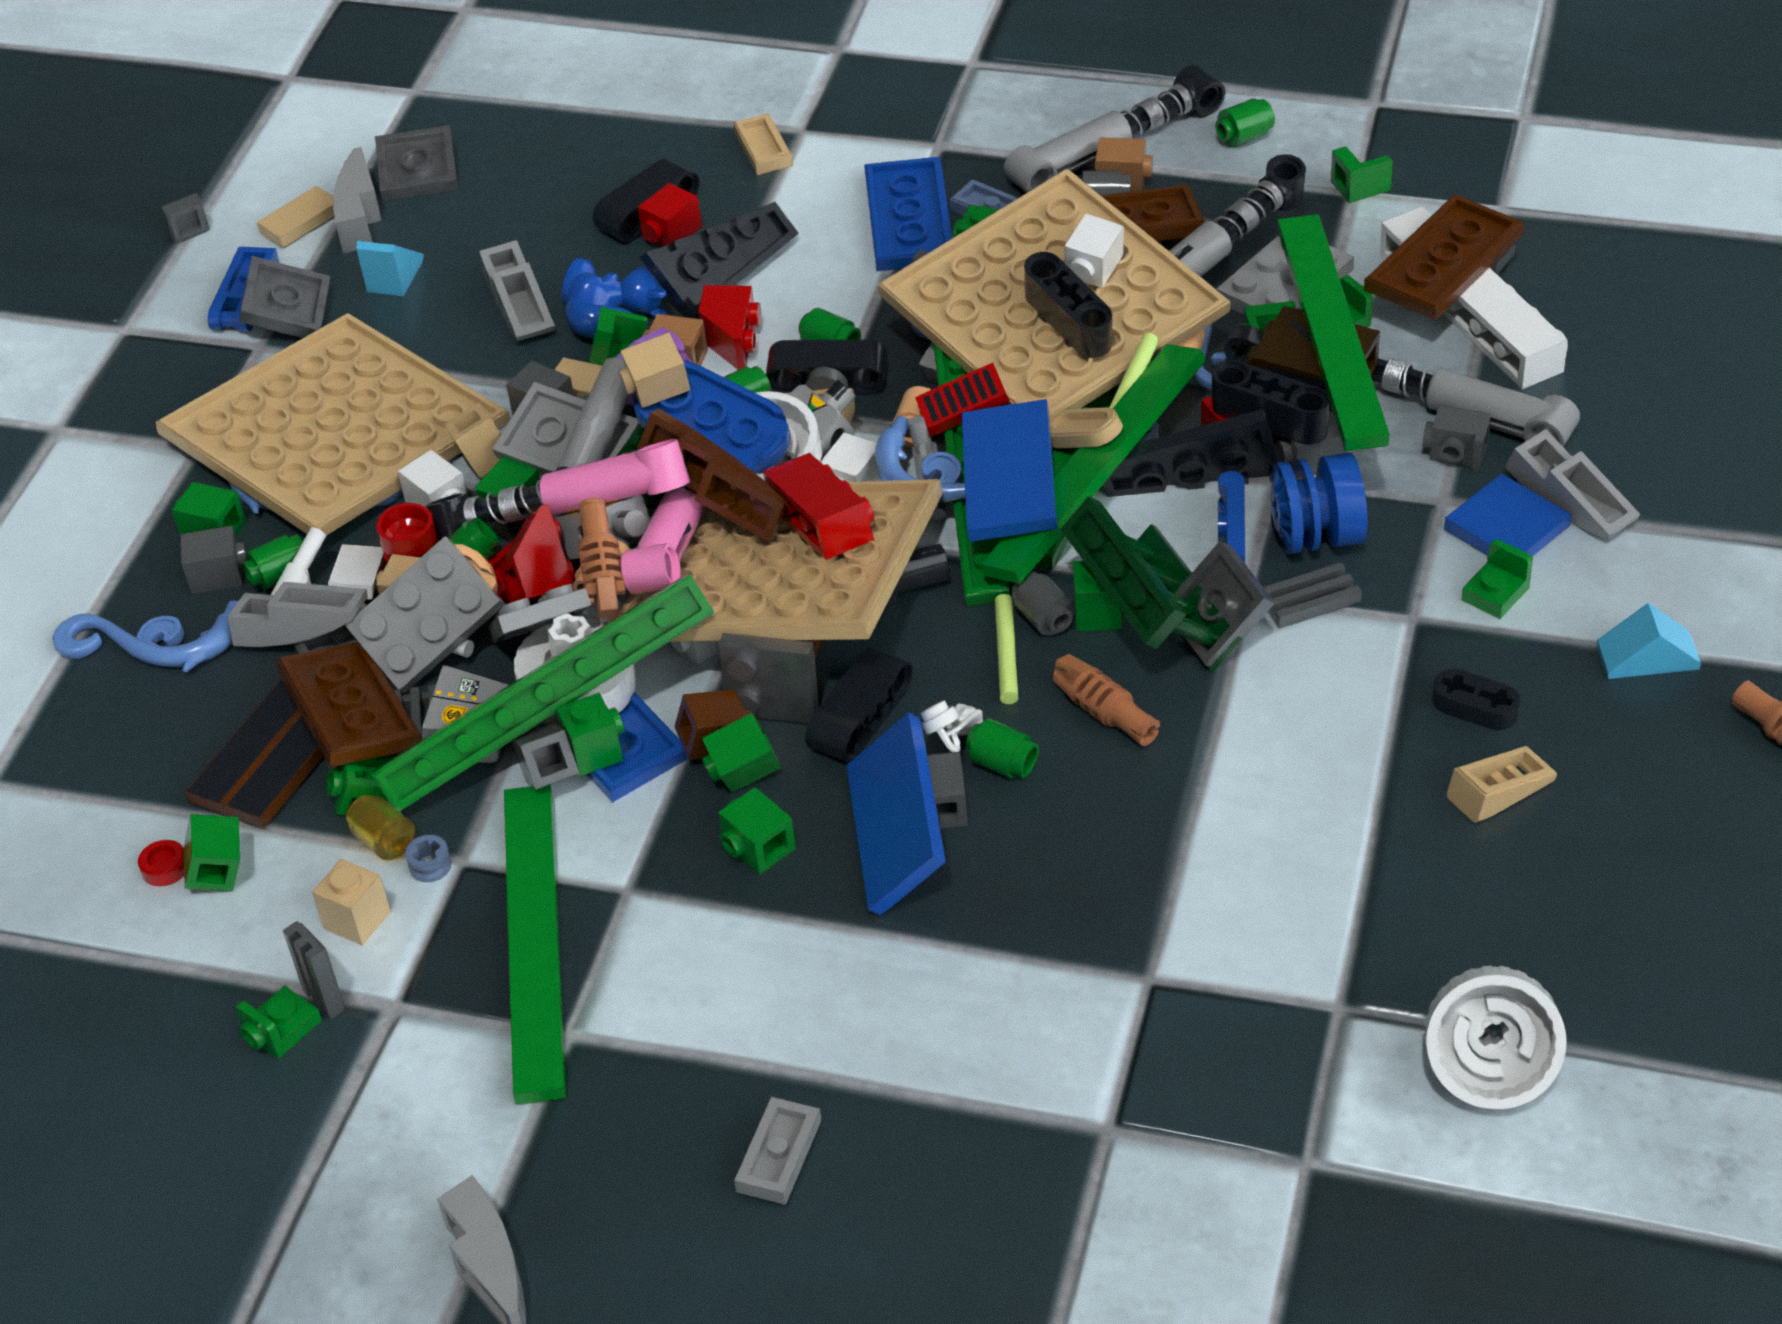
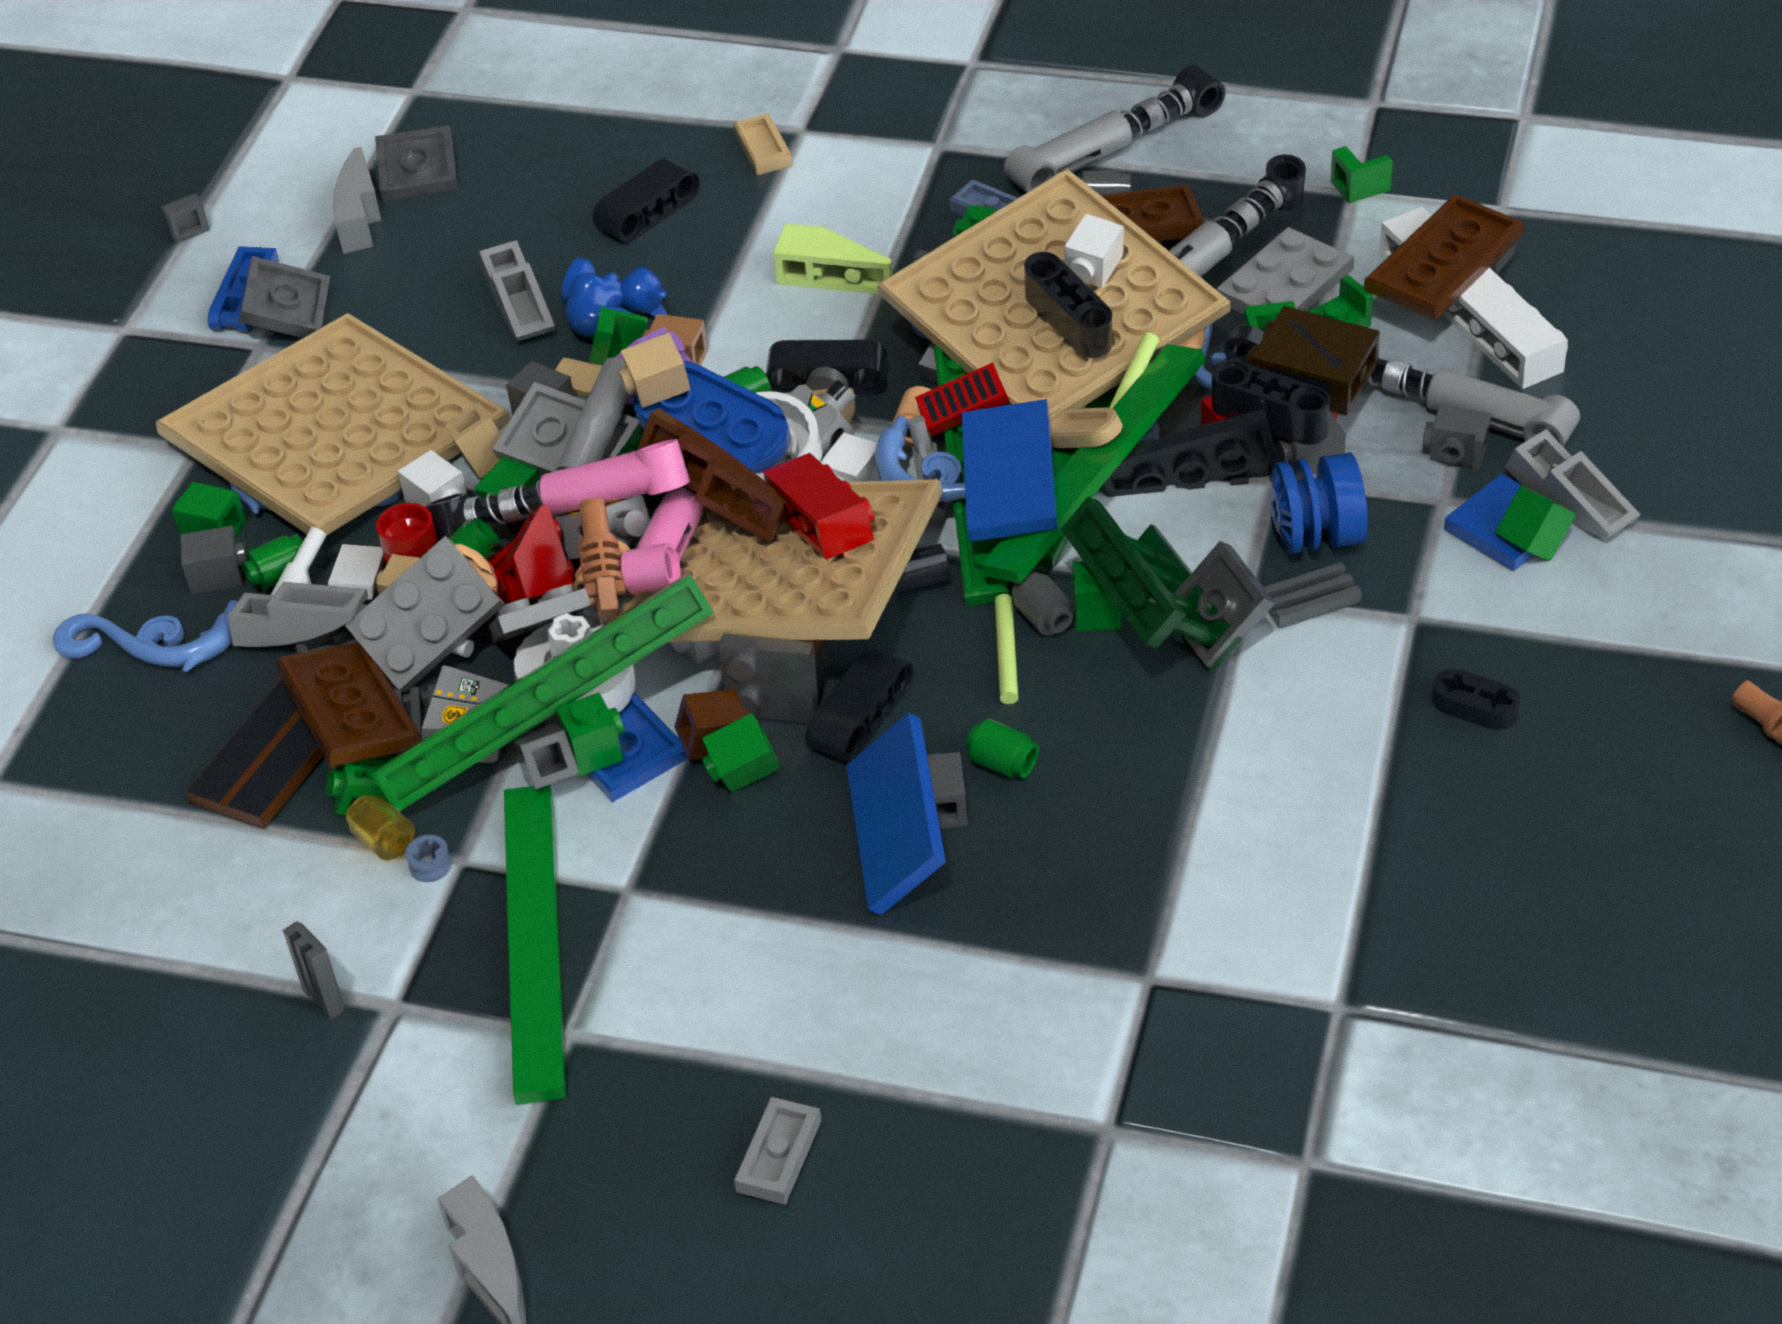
red tile [138,840,184,886] -> none
green brick [184,814,240,891] -> none
green bracket [235,985,322,1059] -> none
tan tile [257,186,334,248] -> none
tan brick [312,859,391,946] -> none
medium azure slope [356,241,424,297] -> none
red brick [638,183,702,247] -> none
black wing [640,202,799,319] -> none
red slope [698,285,761,370] -> none
green brick [718,787,796,875] -> none
green brick [798,307,861,340] -> none
blue tile [864,157,952,272] -> none
white piece [920,700,983,753] -> none
nougat hinge [1053,654,1160,746] -> none
medium nougat brick [1095,137,1153,192] -> none
green brick [1215,98,1275,147] -> none
blue plate [1218,471,1245,563] -> none
green tile [1277,214,1390,451] -> none
white piece [1424,966,1566,1110] -> none
tan slope [1447,746,1557,823] -> none
green bracket [1461,539,1533,619] -> none
medium azure slope [1596,603,1701,679] -> none
none -> yellowish green slope [773,223,893,294]
none -> green panel [1496,485,1577,560]

